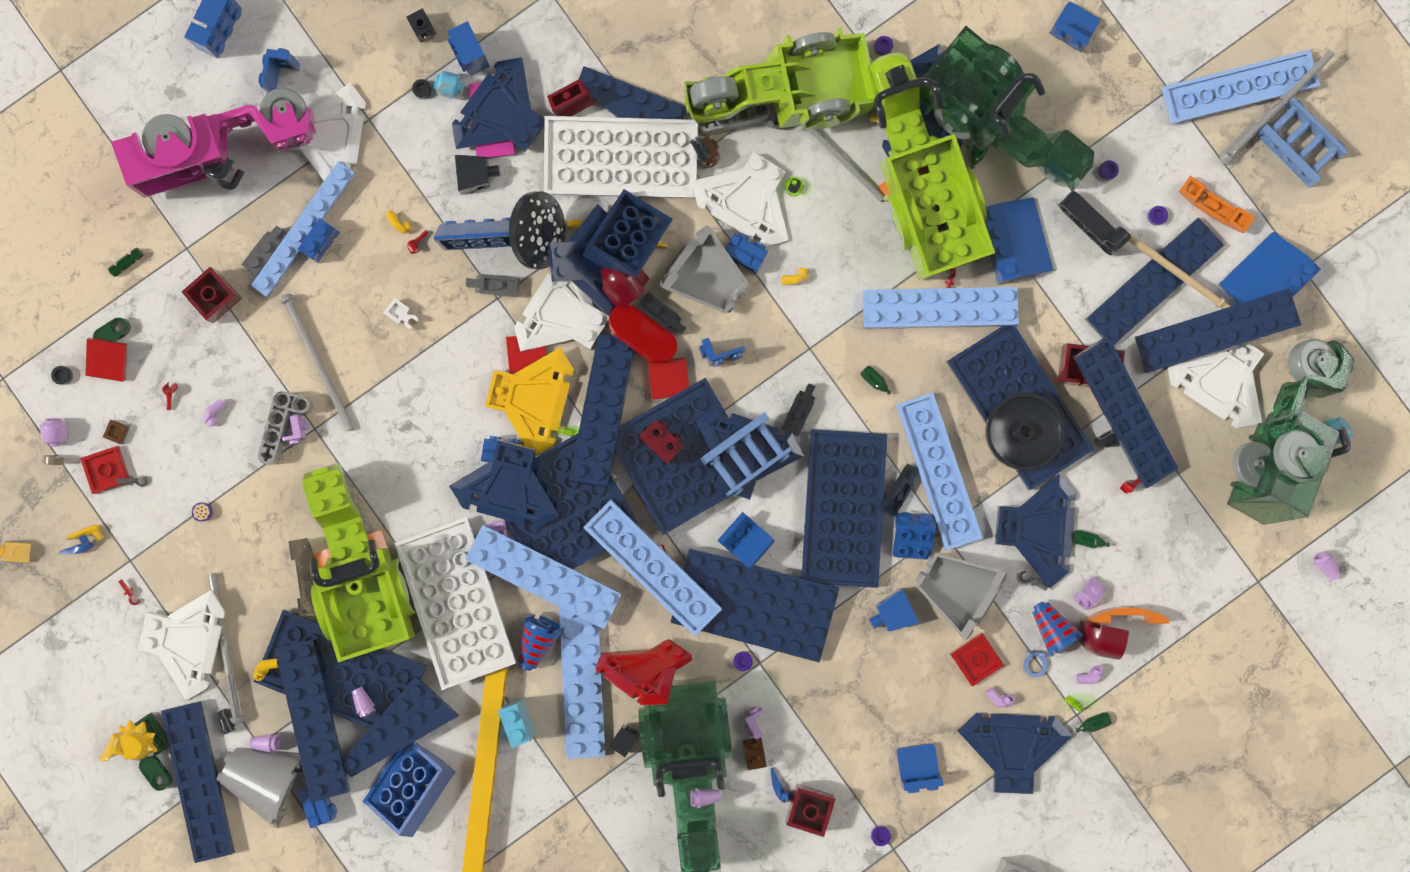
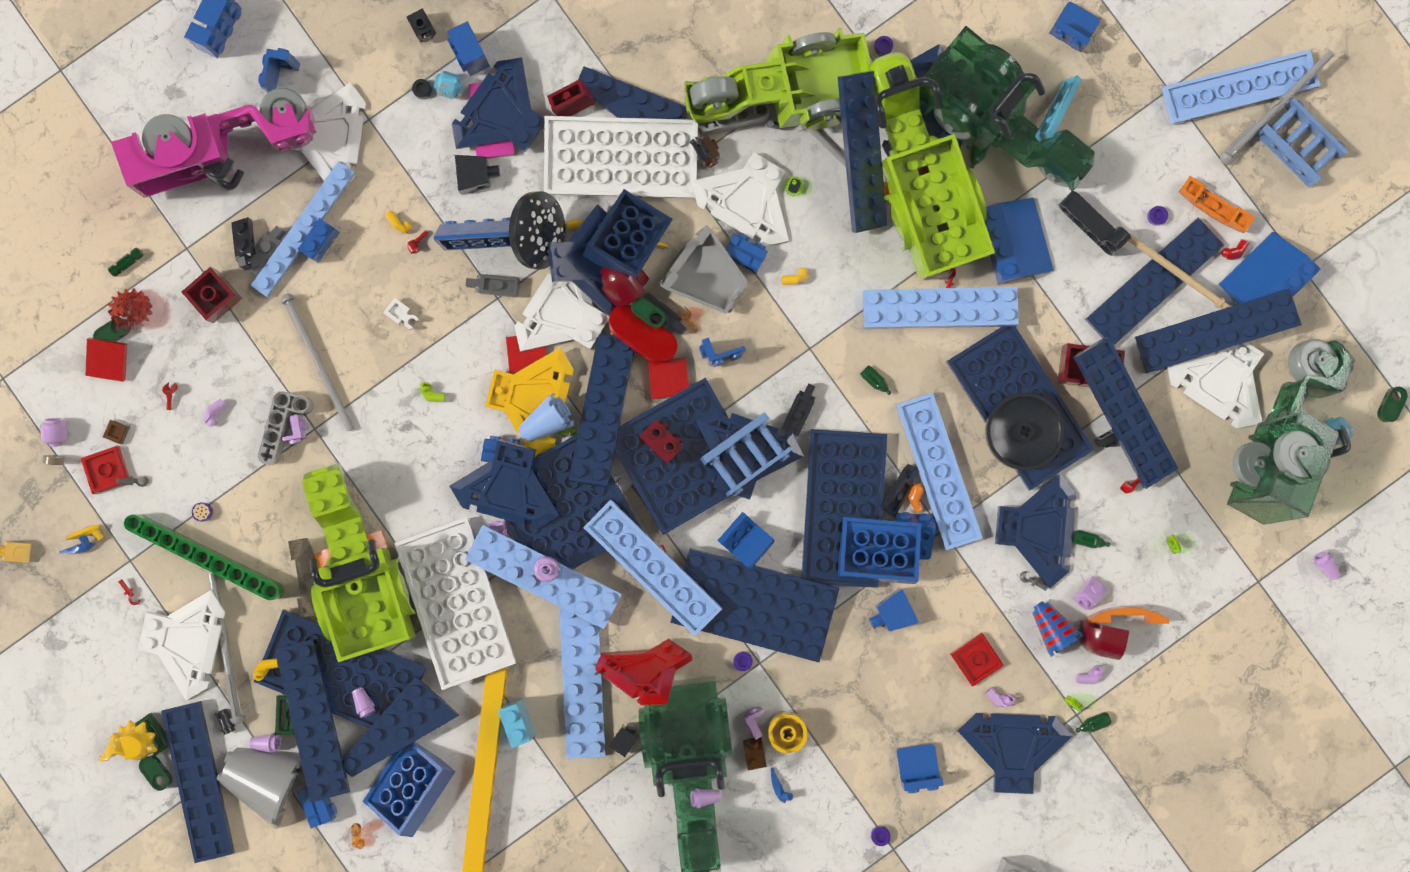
black tile [51,366,73,385] -> none
blue cone [519,614,562,671] -> none
dark red brick [785,783,836,837] -> none
light grey cone [916,553,1007,640] -> none
medium blue piece [1023,651,1047,677] -> none
dark purple tile [1098,160,1119,181] -> none
none -> clear red gear [108,288,153,330]
none -> green beam [124,514,284,600]
none -> black hinge [231,217,256,271]
none -> dark green tile [275,695,295,735]
none -> clear orange arm [351,823,366,850]
none -> lime arm [419,382,446,403]
none -> light blue cone [519,393,574,442]
none -> lavender head [534,556,560,582]
none -> dark green piece [631,298,666,328]
none -> clear orange hand [678,306,698,333]
none -> yellow brick [768,711,807,754]
none -> dark blue plate [838,71,887,233]
none -> blue slope [838,517,921,584]
none -> orange arm [908,483,925,513]
none -> medium azure tile [1035,75,1082,141]
none -> clear neon green tile [1166,534,1182,554]
none -> red arm [1222,239,1249,260]
none -> dark green piece [1377,386,1408,423]

